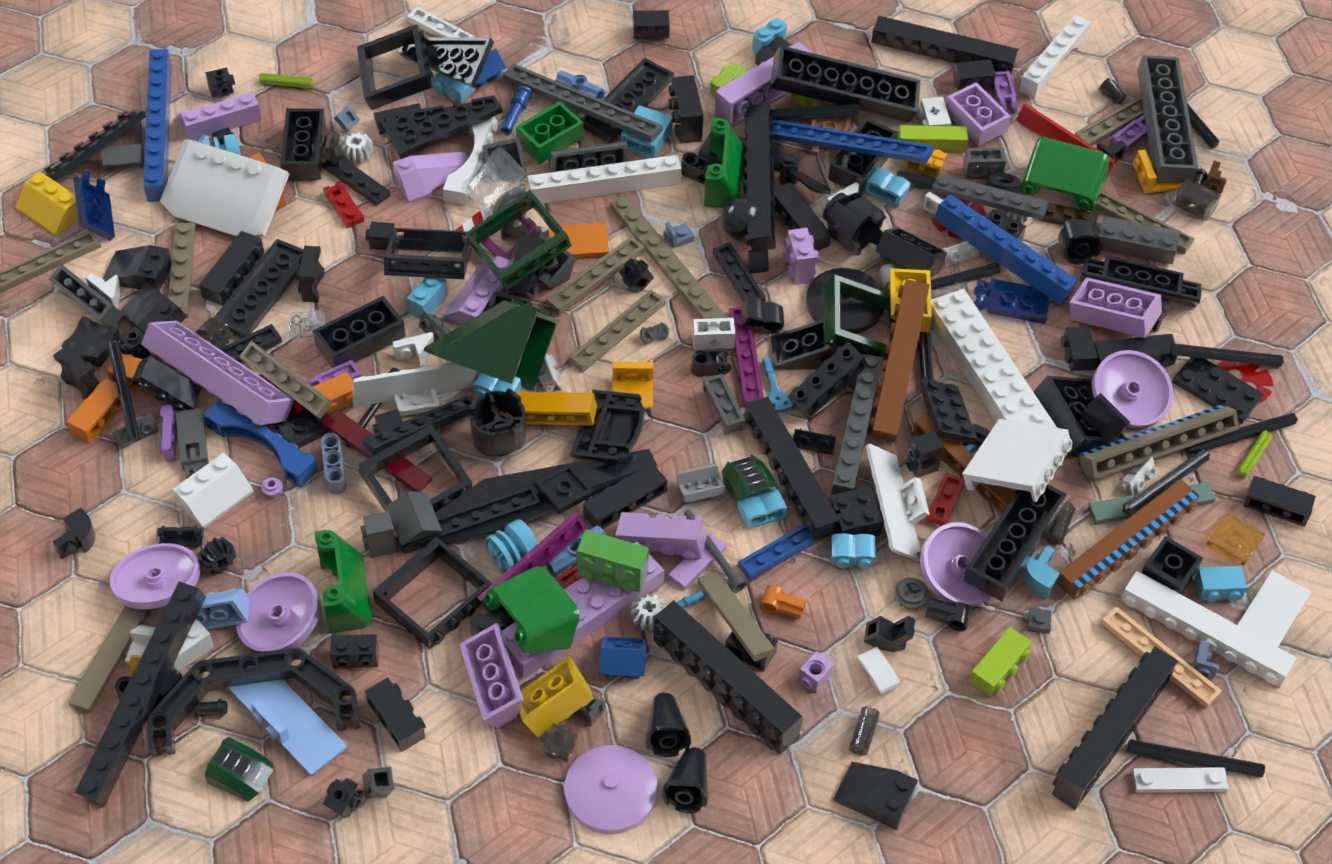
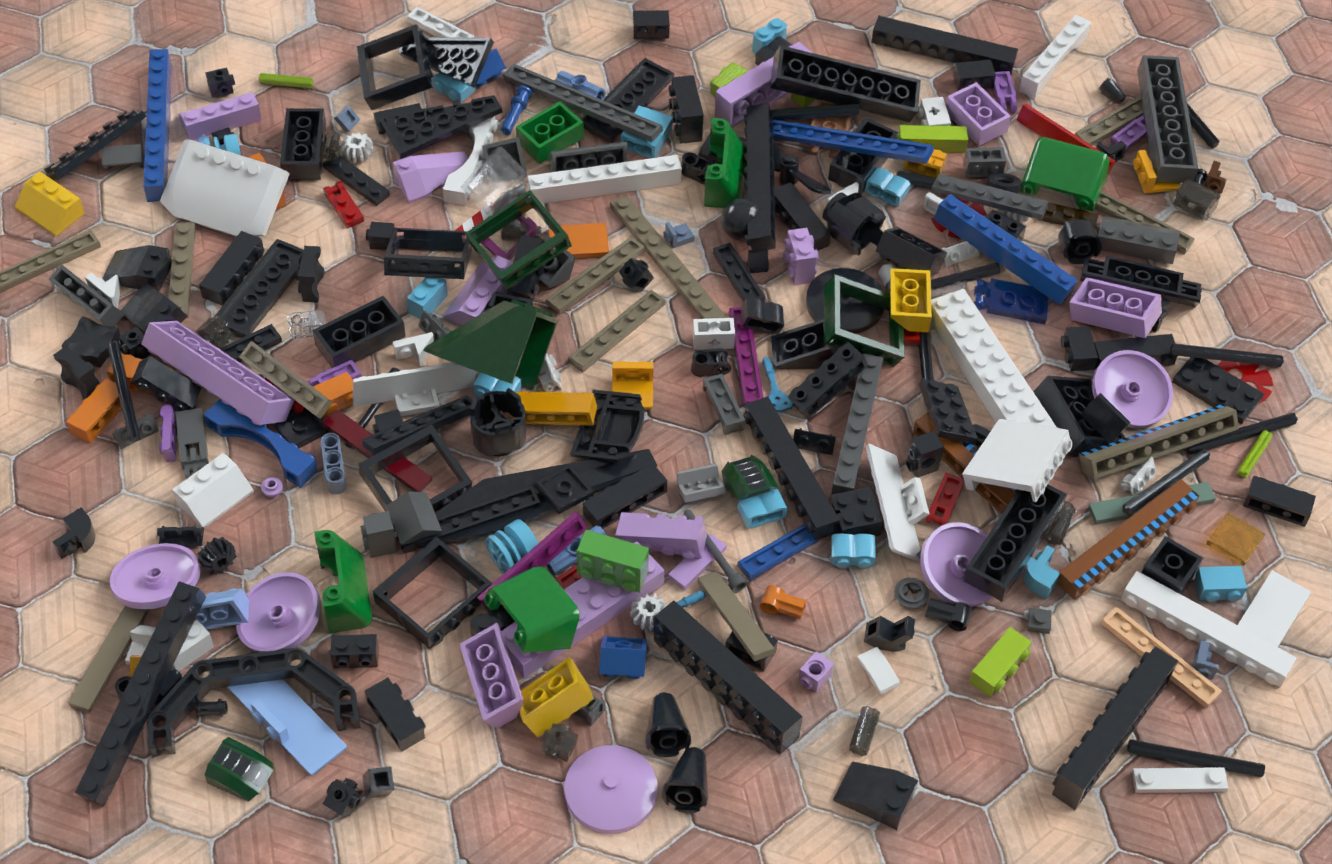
clear blue tile [73,170,115,241] -> none
dark grey piece [640,322,669,344] -> none
dark orange brick [869,279,930,441] -> none

